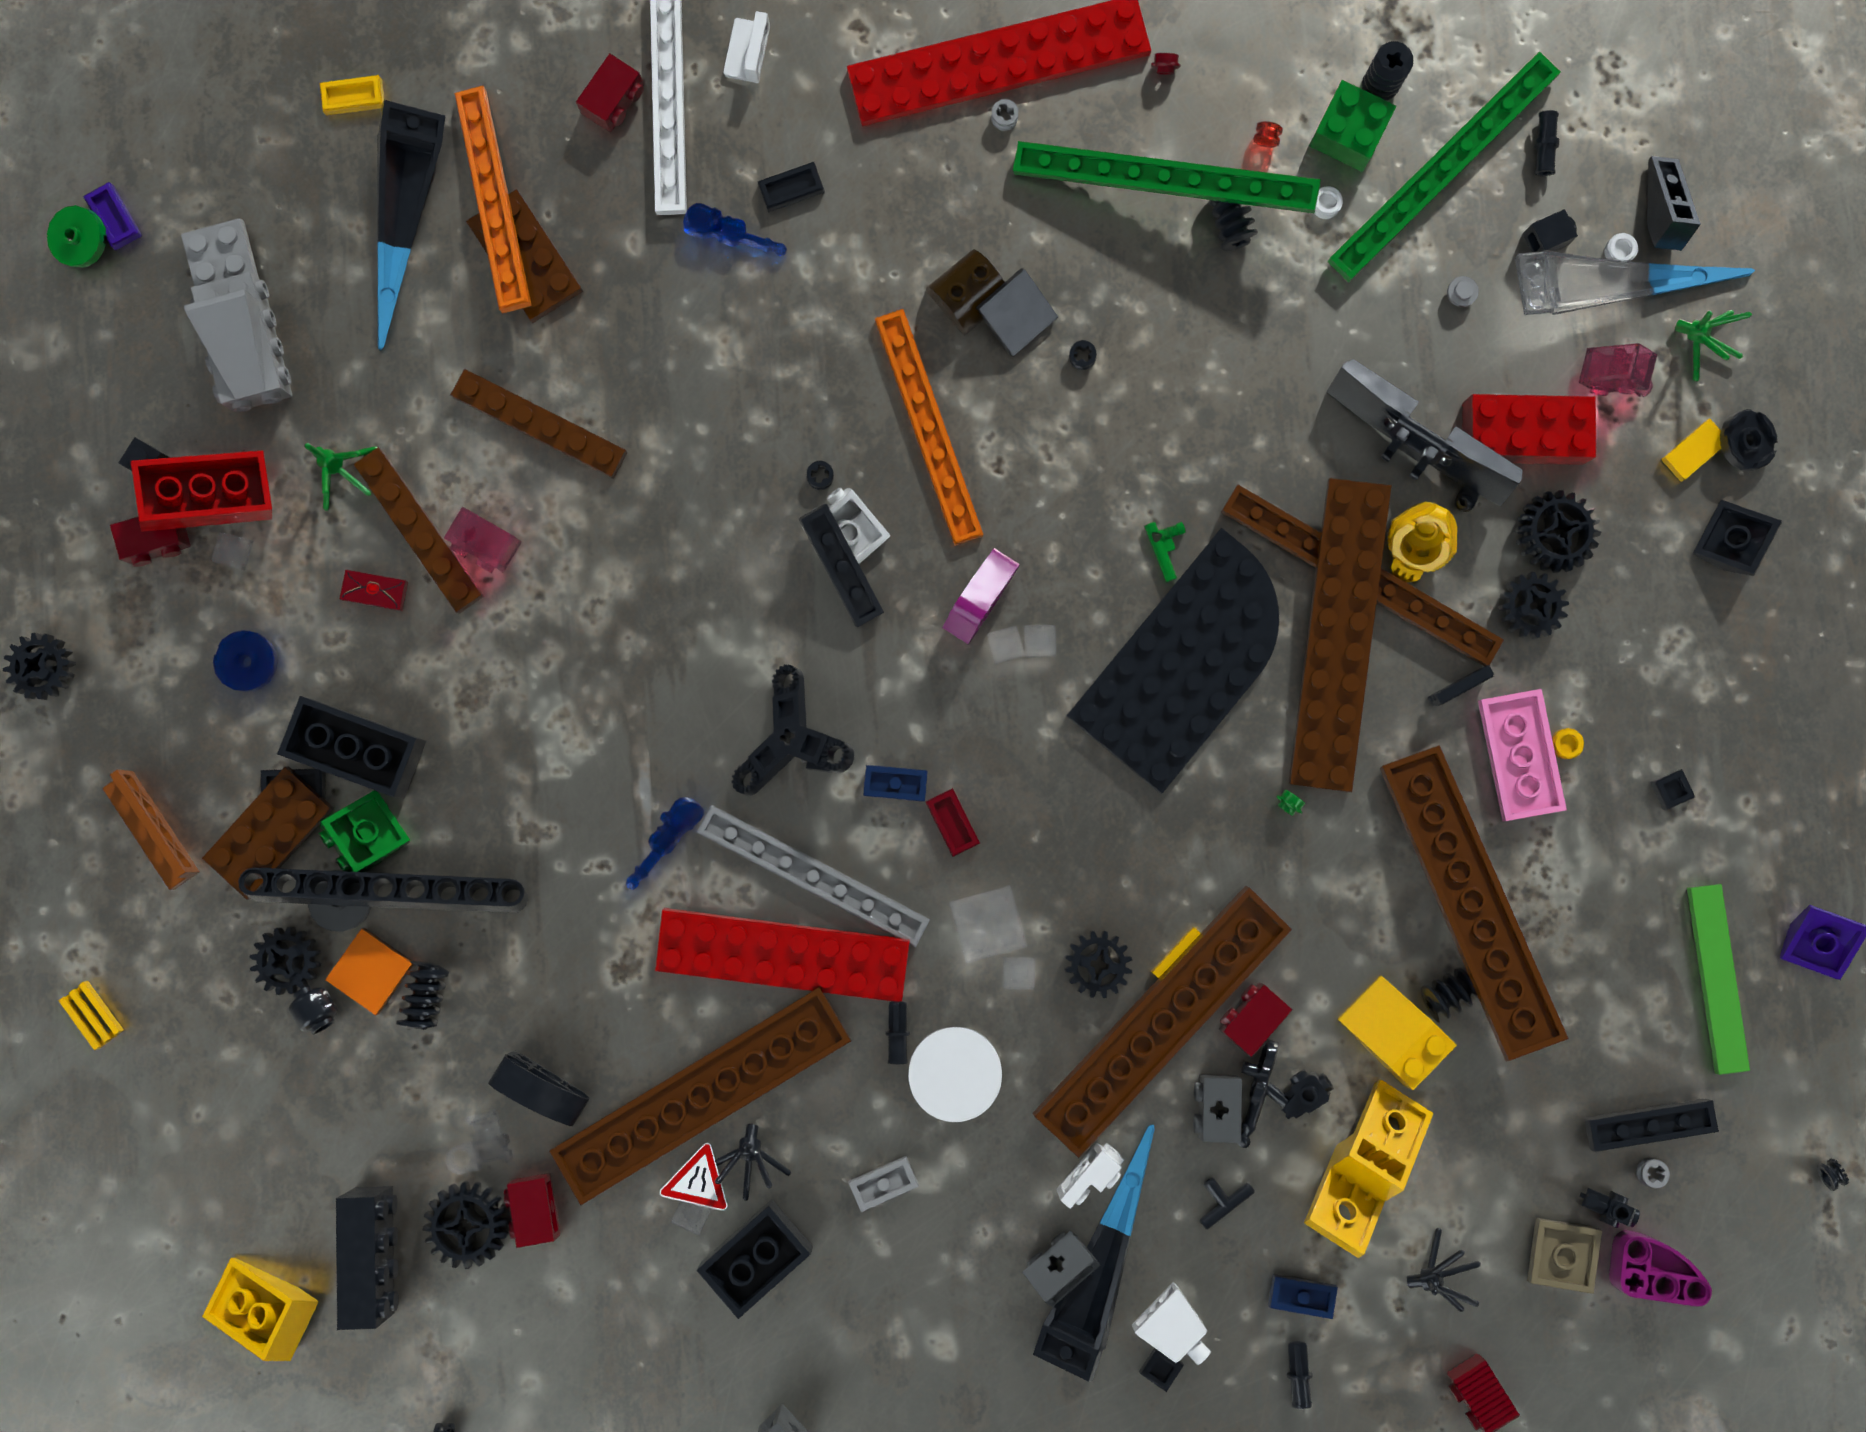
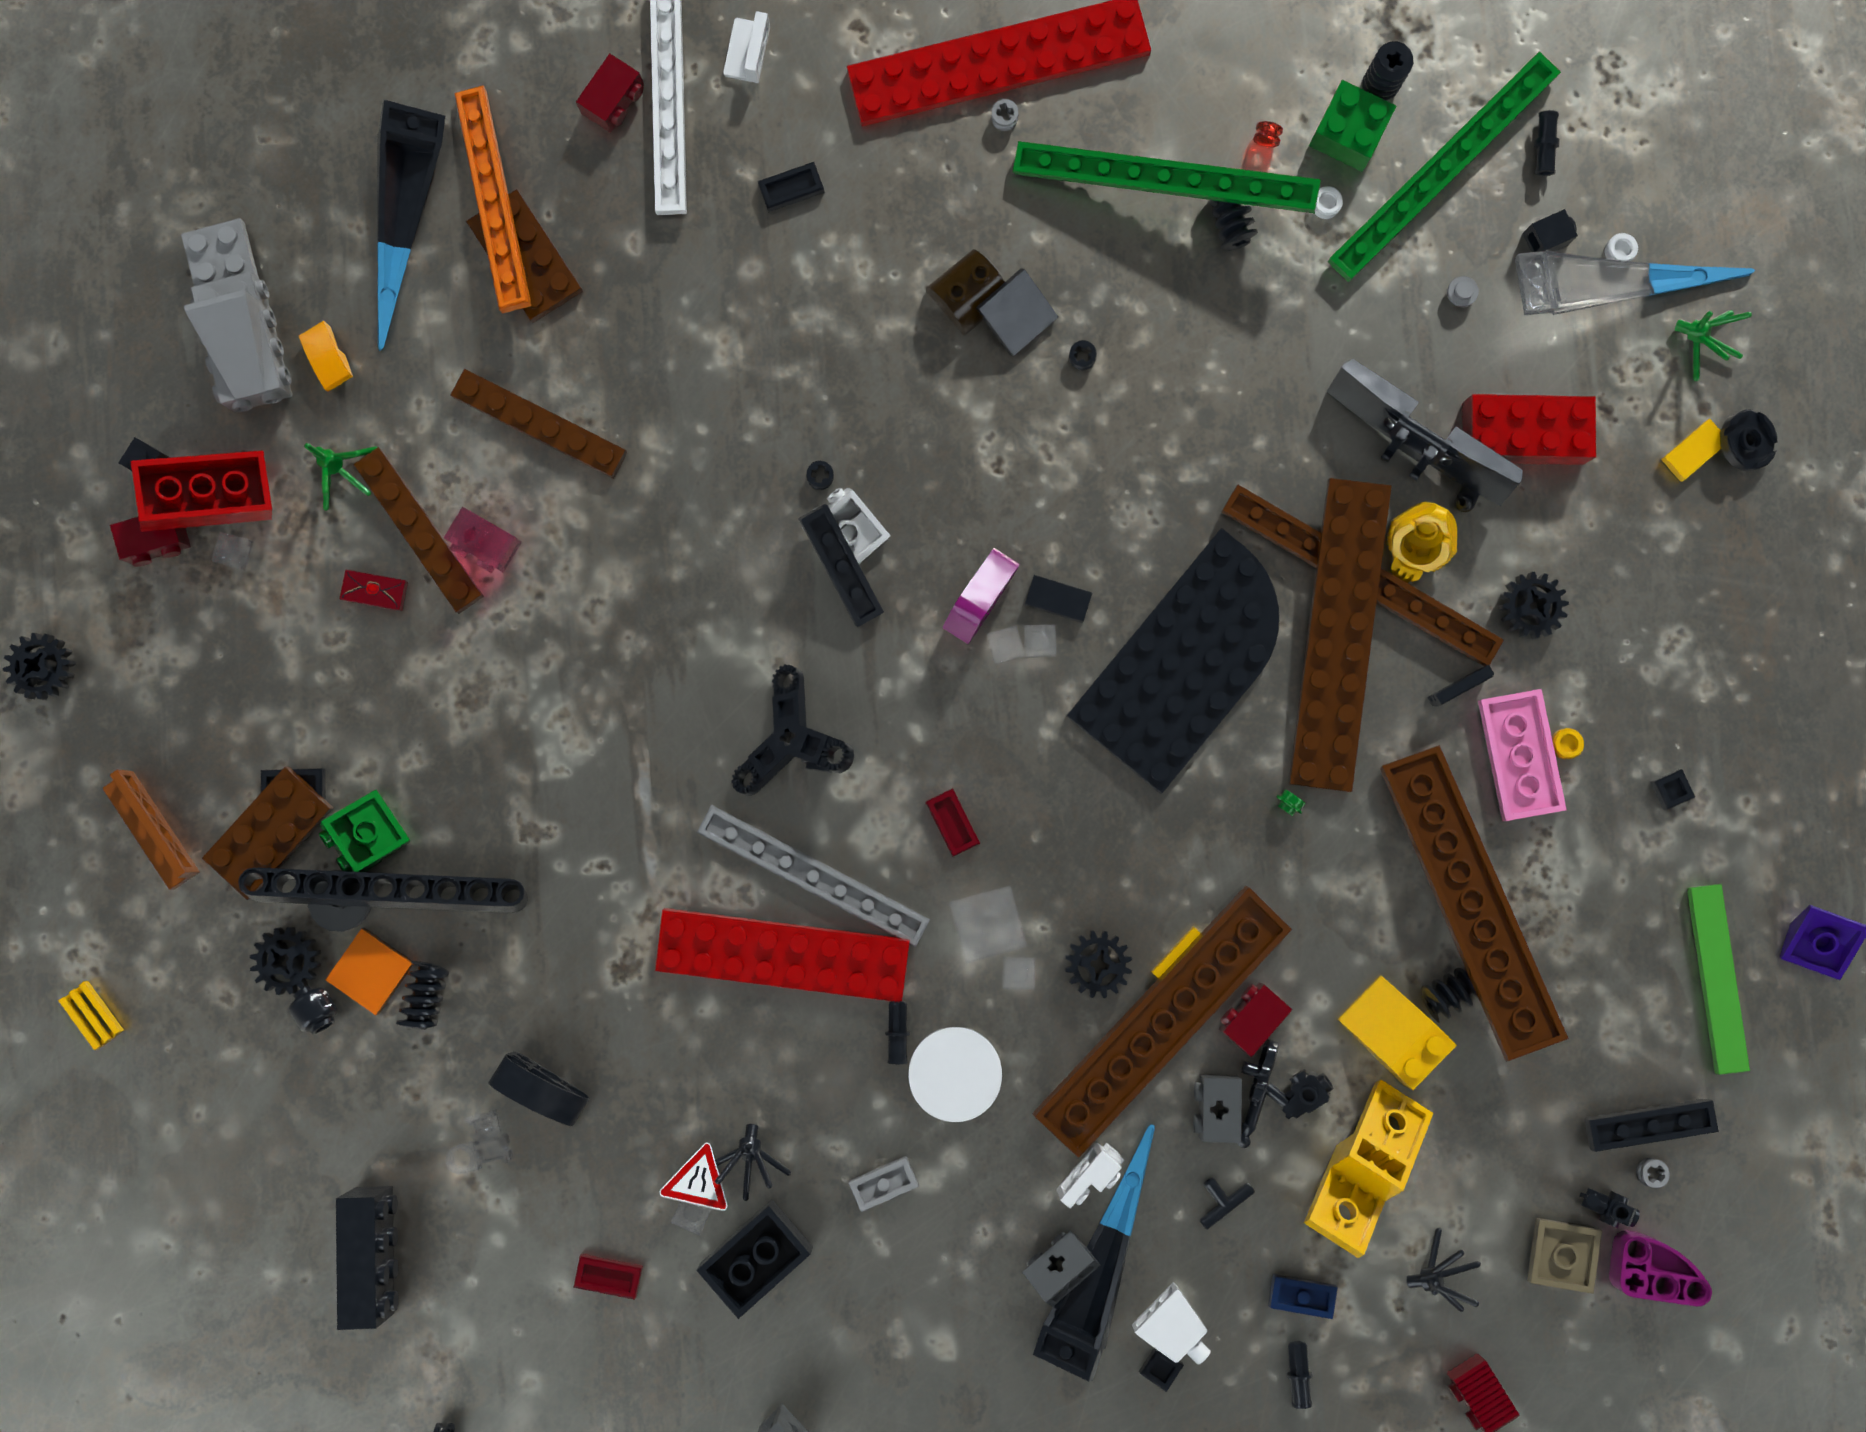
green plate [47,205,106,268] -> none
dark purple tile [83,182,142,250] -> none
yellow slope [202,1258,319,1361] -> none
clear blue plate [213,630,278,692] -> none
black brick [277,696,426,798] -> none
yellow tile [319,75,384,116] -> none
black gear [422,1181,510,1269] -> none
dark red brick [504,1173,560,1248] -> none
reddish brown plate [549,987,852,1205] -> none
clear blue piece [626,797,704,890] -> none
clear blue piece [683,203,787,256] -> none
dark blue plate [863,765,928,802] -> none
orange tile [875,309,983,546] -> none
green hose [1144,522,1186,583] -> none
dark red plate [1151,53,1181,75] -> none
black gear [1514,490,1602,573] -> none
clear pink brick [1578,343,1657,397] -> none
black slope [1647,156,1701,251] -> none
black slope [1693,500,1782,576] -> none
black bush [1817,1158,1849,1191] -> none
none -> light orange slope [299,320,353,392]
none -> dark red tile [573,1254,643,1300]
none -> black tile [1025,575,1092,623]

